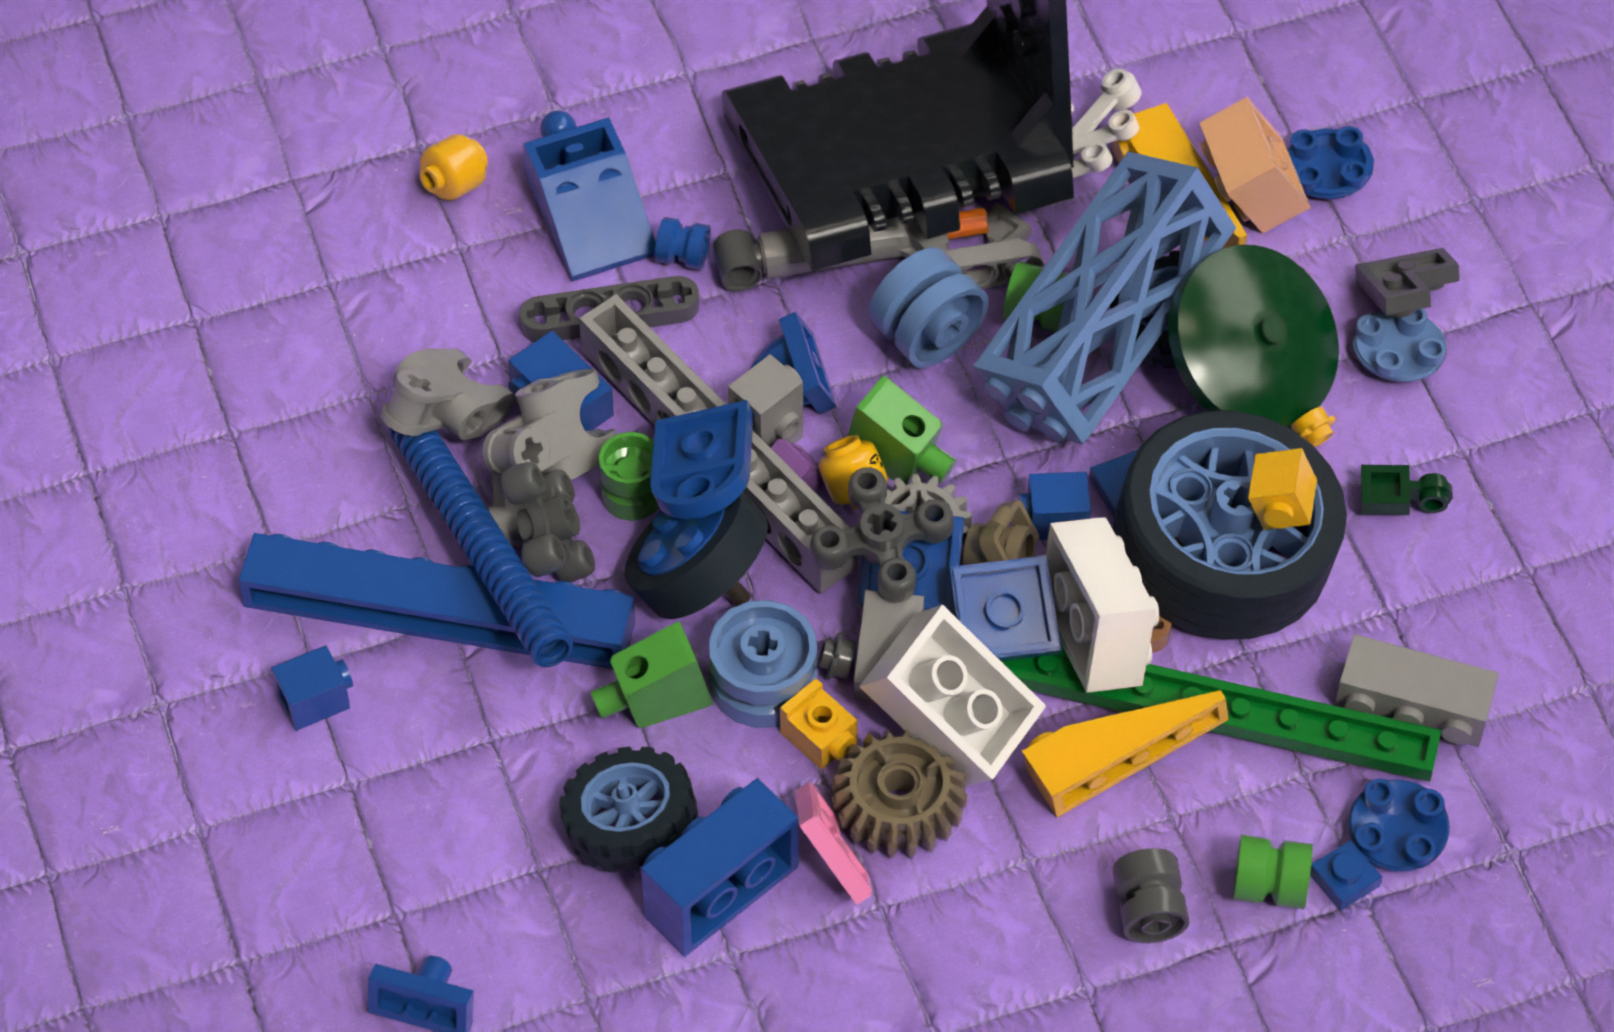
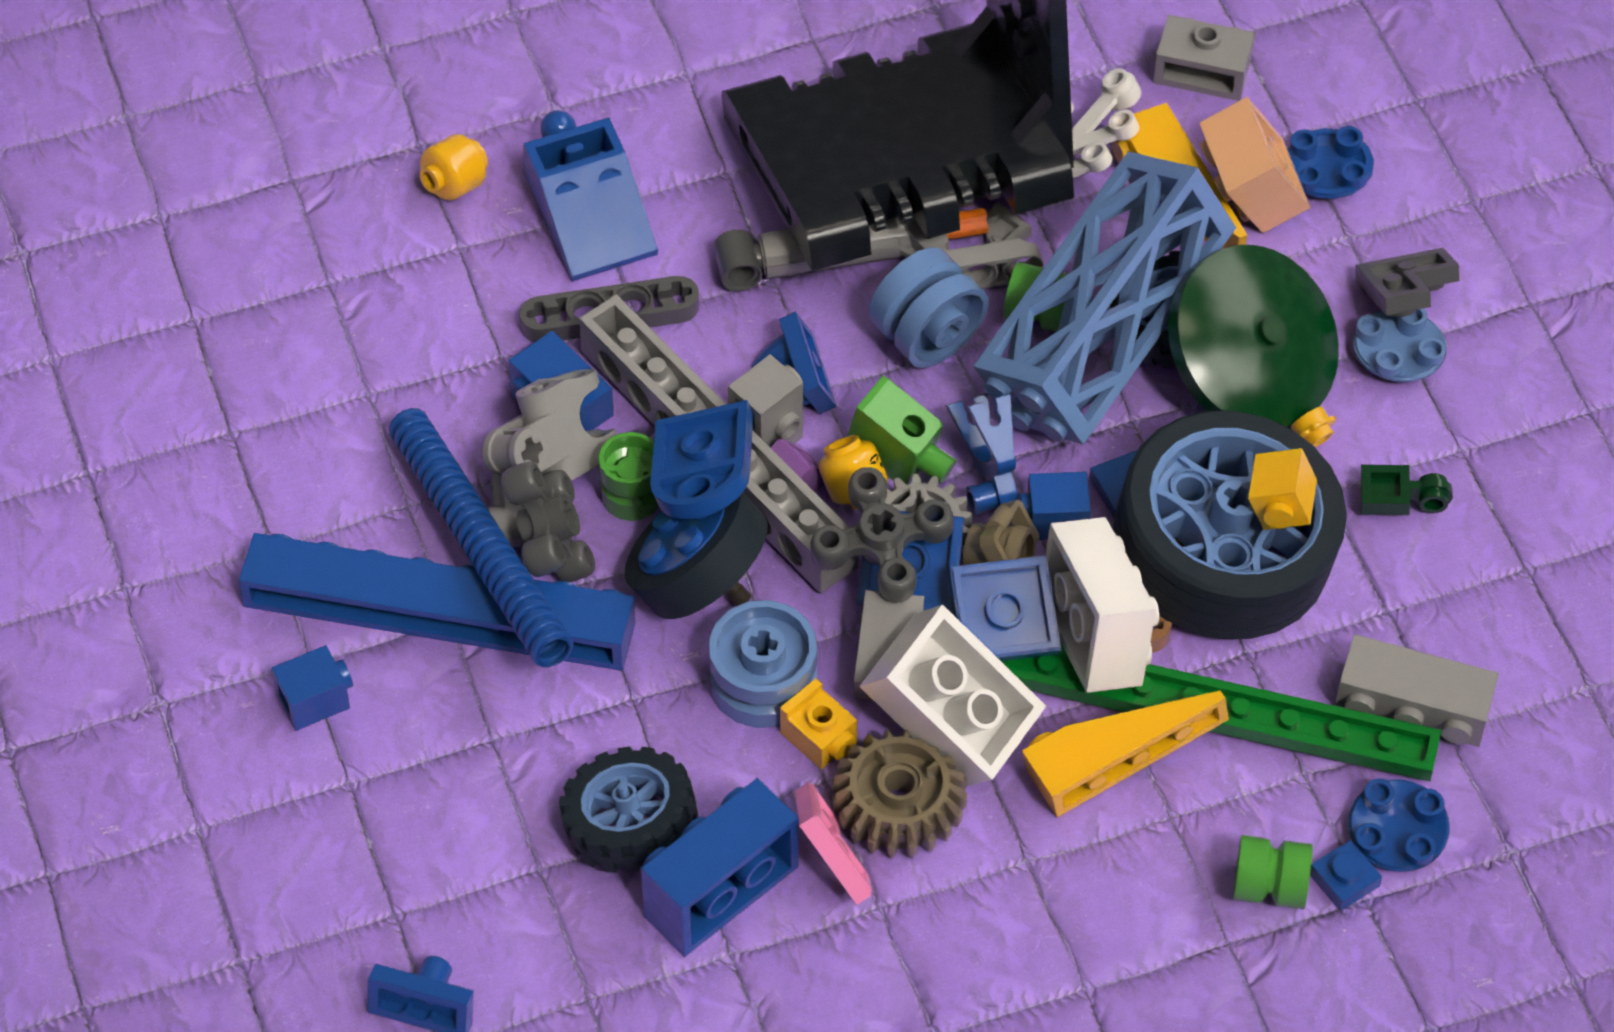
light grey piece [380,348,516,440] -> none
bright green torso [590,621,713,728] -> none
blue wheel [655,217,711,270] -> none
dark grey plate [818,632,856,680] -> none
dark grey wheel [1112,848,1189,943] -> none
none -> blue piece [945,393,1018,516]
none -> light grey brick [1153,15,1255,101]

